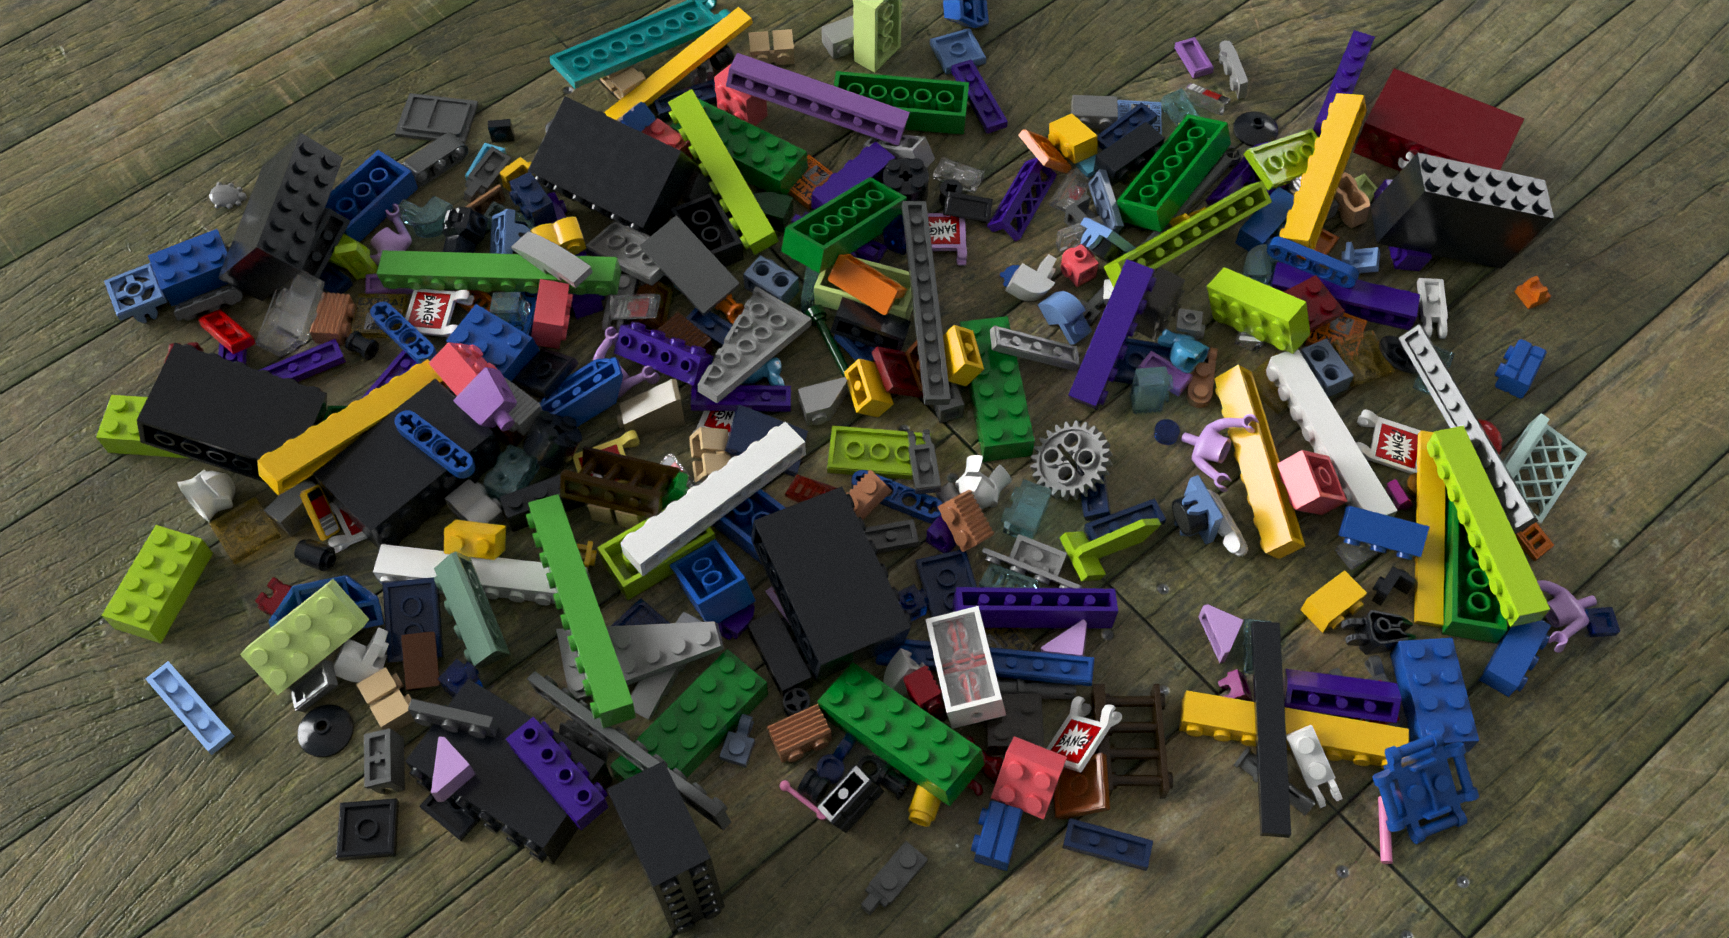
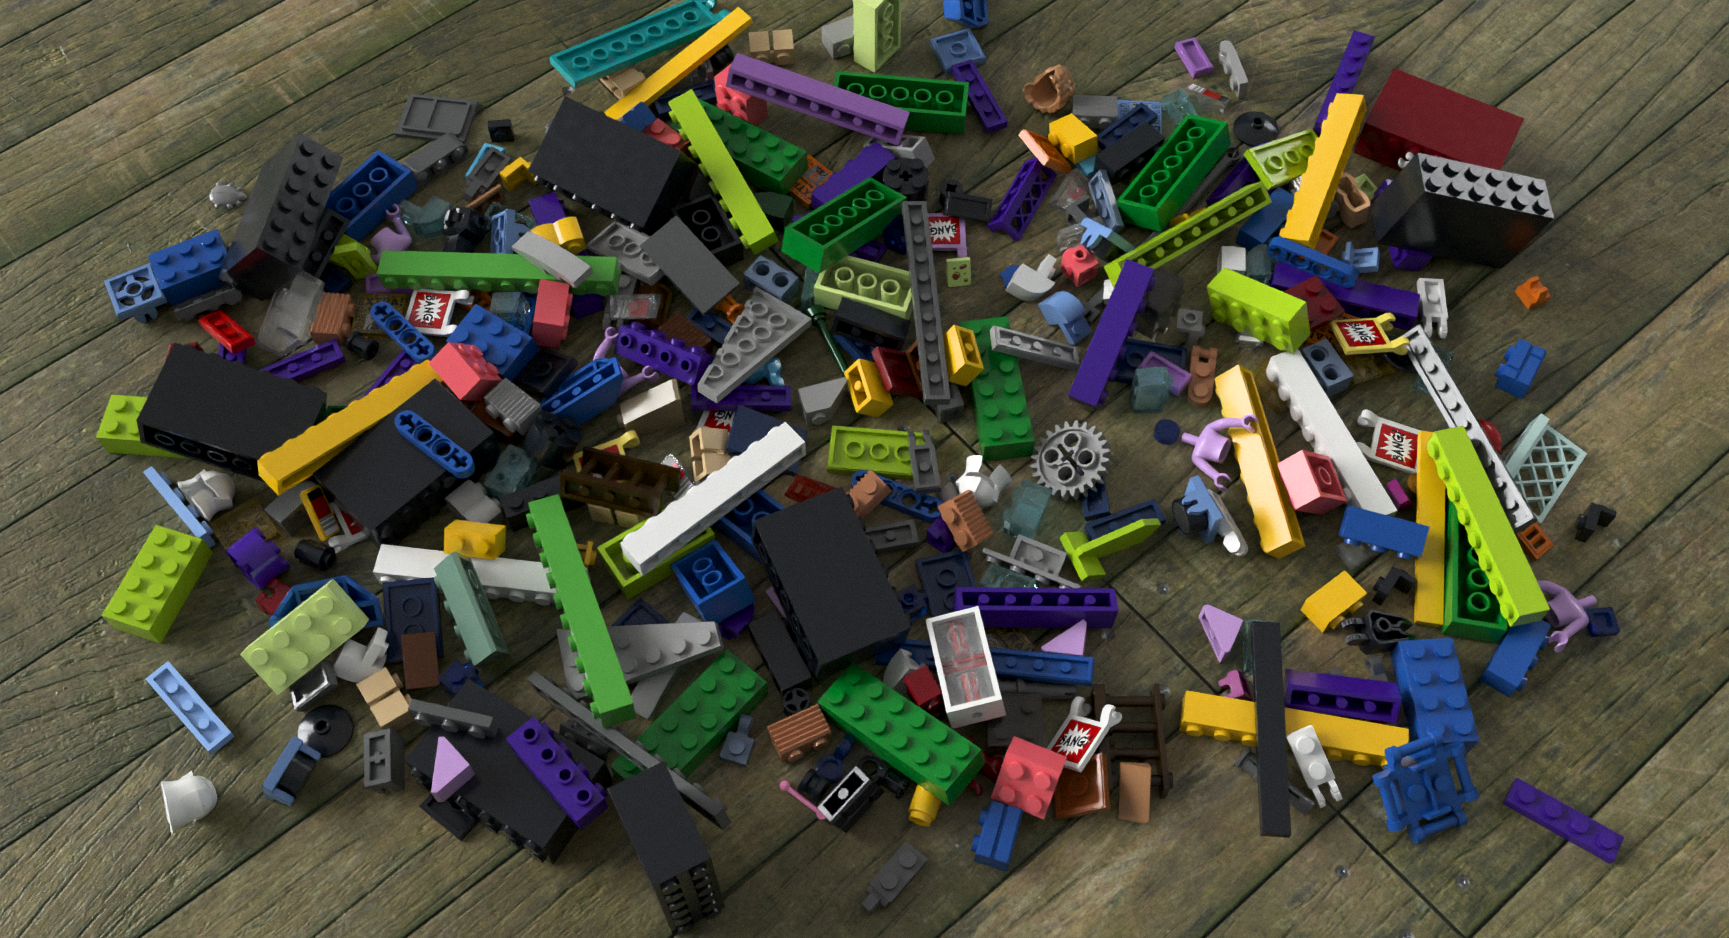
black tile [336,798,399,861] -> none
medium lavender torso [453,367,517,431] -> none
dark blue brick [509,172,557,227] -> none
green plate [662,471,689,510] -> none
orange panel [828,254,907,315] -> none
clear plate [933,157,984,194] -> none
dark blue plate [1062,818,1153,871] -> none
dark azure animal [1158,329,1210,373] -> none
bright pink piece [1378,796,1393,864] -> none
none -> light blue plate [143,466,216,548]
none -> white helmet [161,771,217,835]
none -> dark purple brick [225,527,291,590]
none -> piece [262,736,321,806]
none -> yellowish green slope [945,257,971,287]
none -> medium nougat hair [1022,64,1076,114]
none -> medium nougat slope [1118,762,1151,823]
none -> white brick [1217,246,1246,275]
none -> flag [1329,313,1410,355]
none -> dark purple plate [1503,778,1624,864]
none -> black bracket [1574,503,1617,543]

